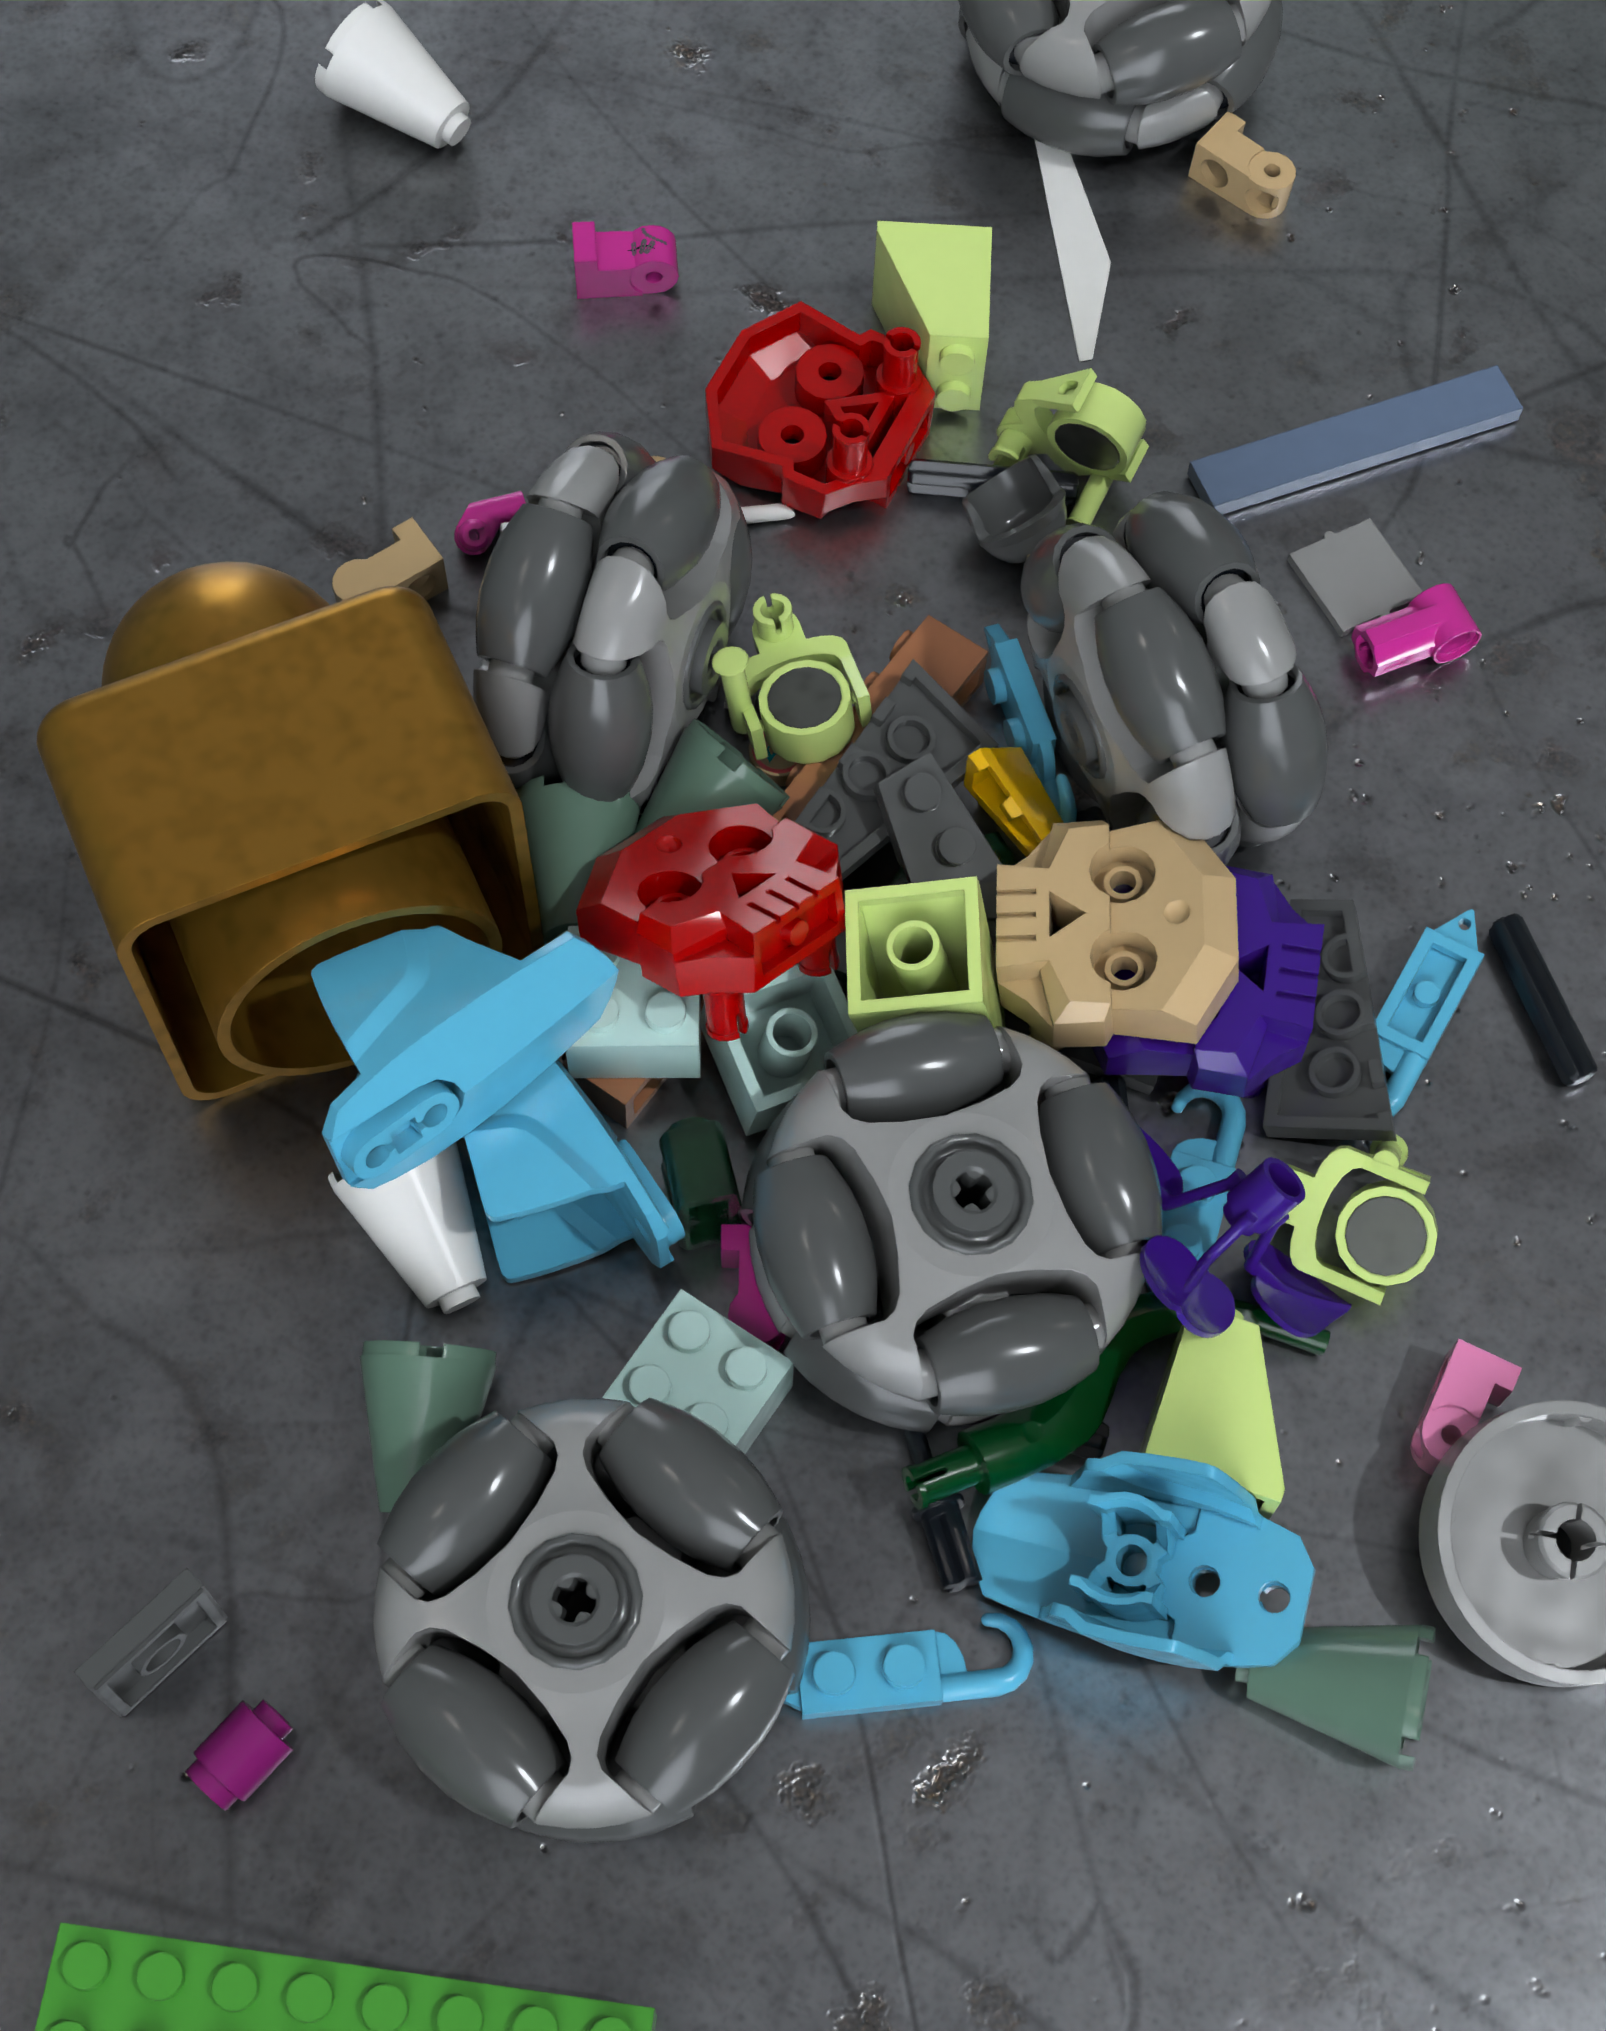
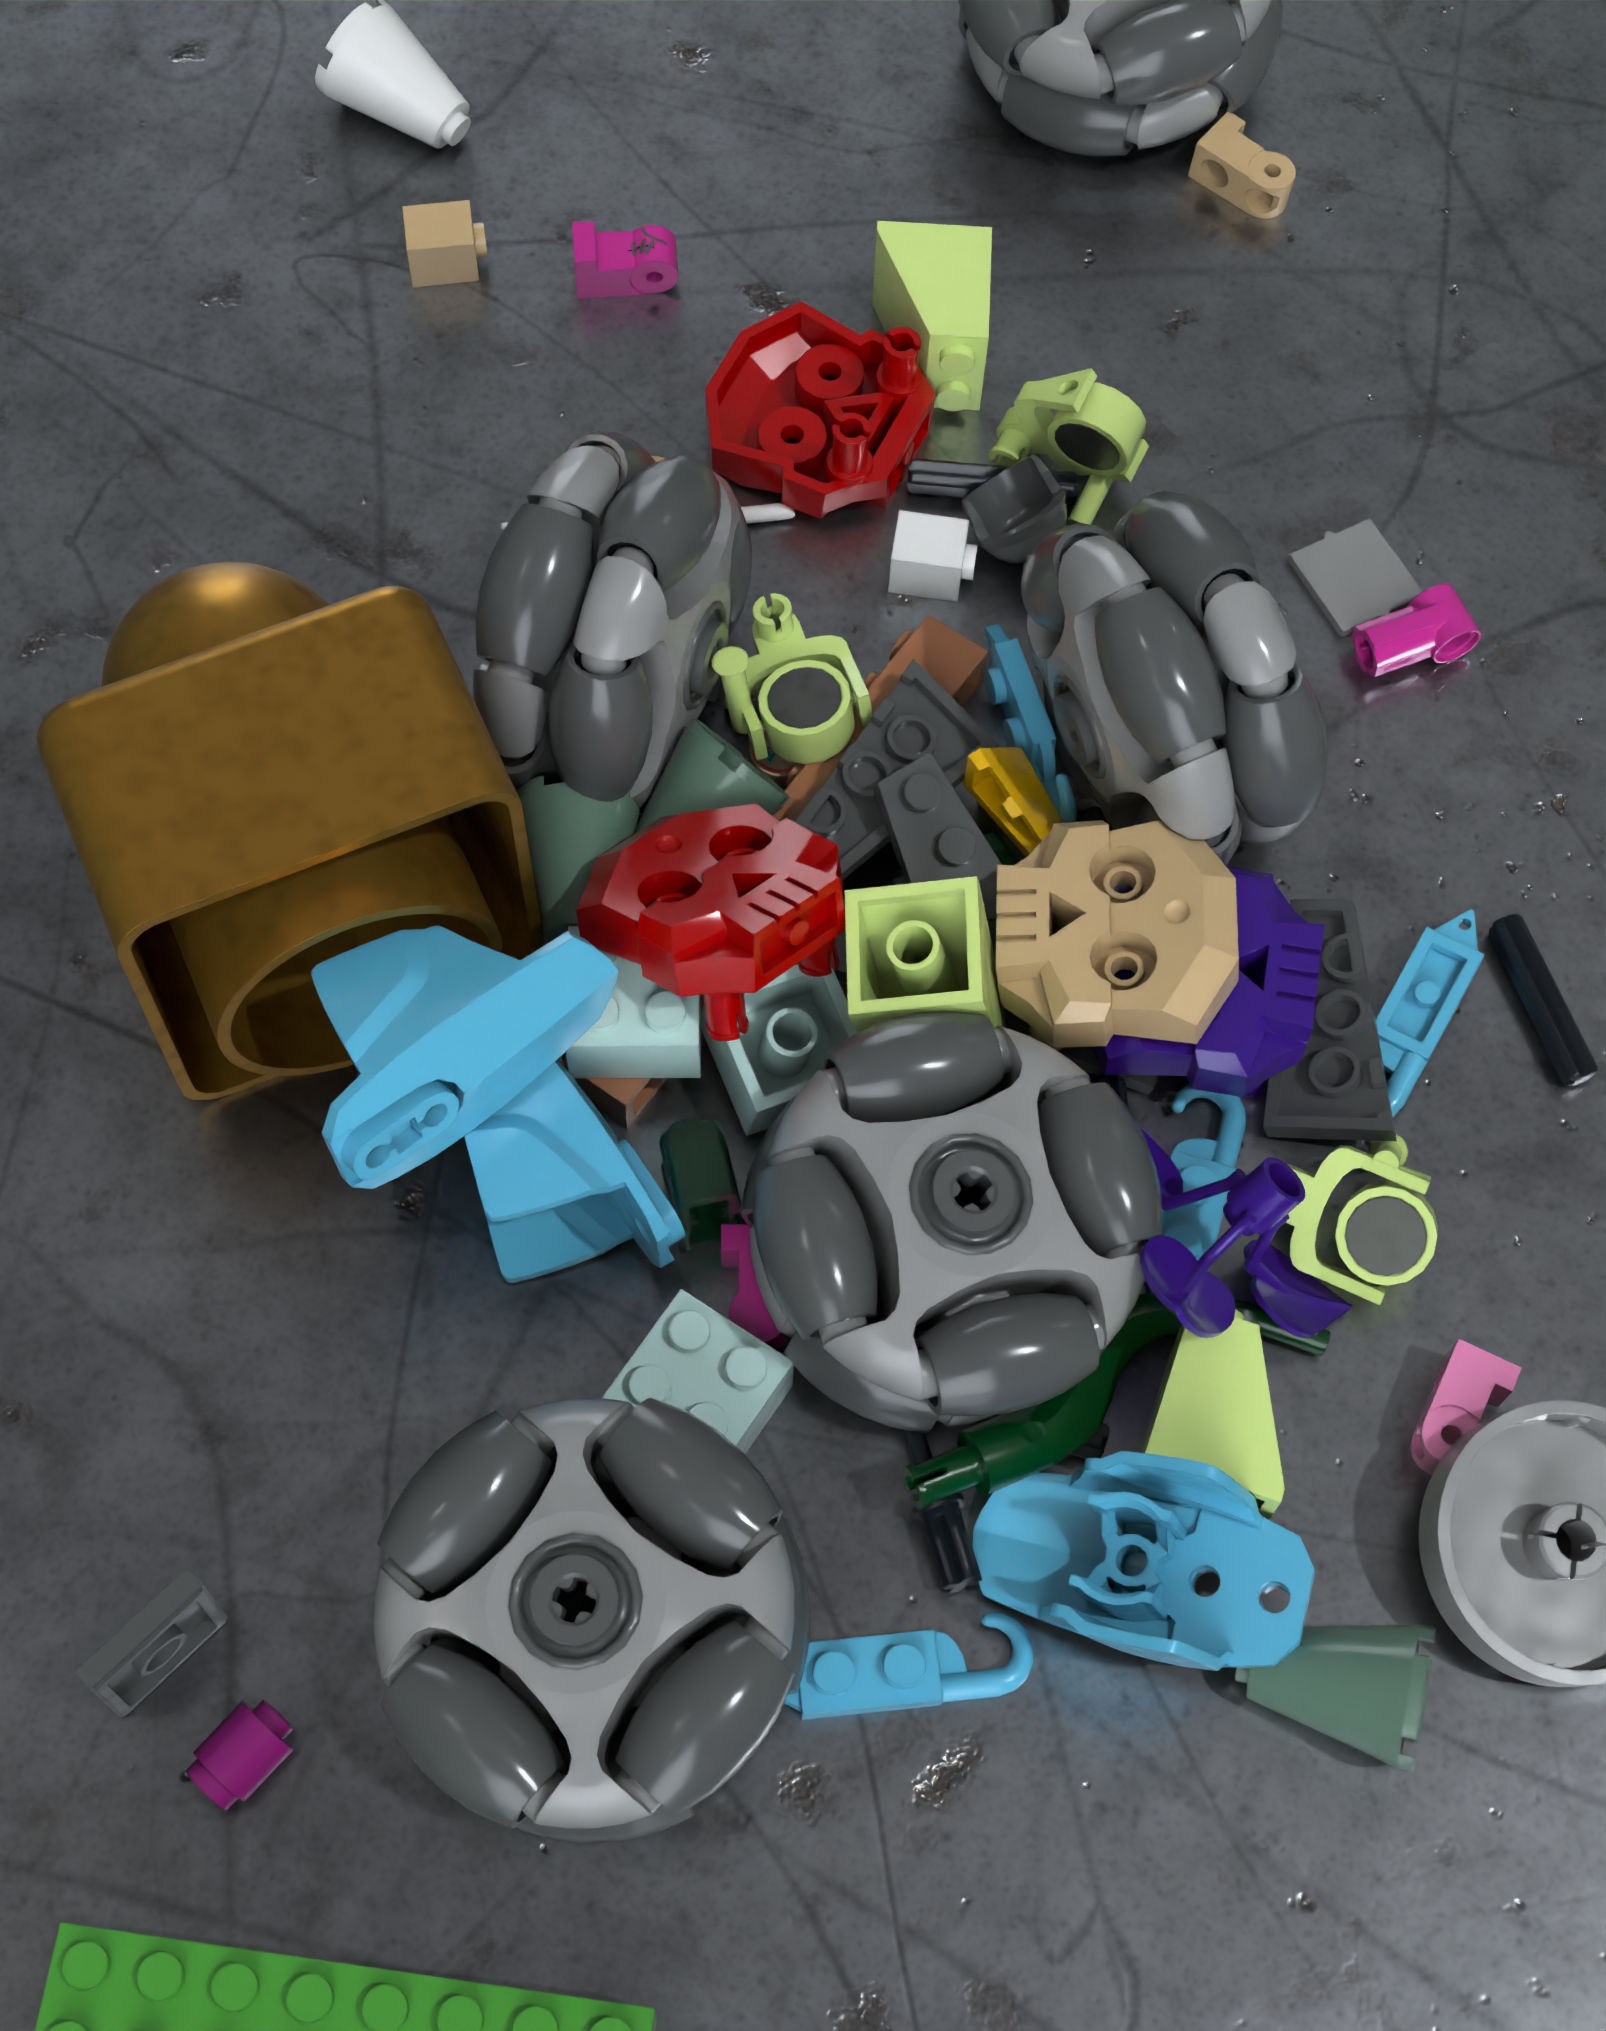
white cone [328,1142,487,1314] -> none
tan leg [332,517,448,603] -> none
sand green cone [360,1340,497,1513] -> none
dark pink arm [454,490,526,555] -> none
white sticker [1034,139,1111,362] -> none
sand blue tile [1187,365,1523,515] -> none
none -> tan brick [402,200,488,287]
none -> white brick [888,510,978,602]

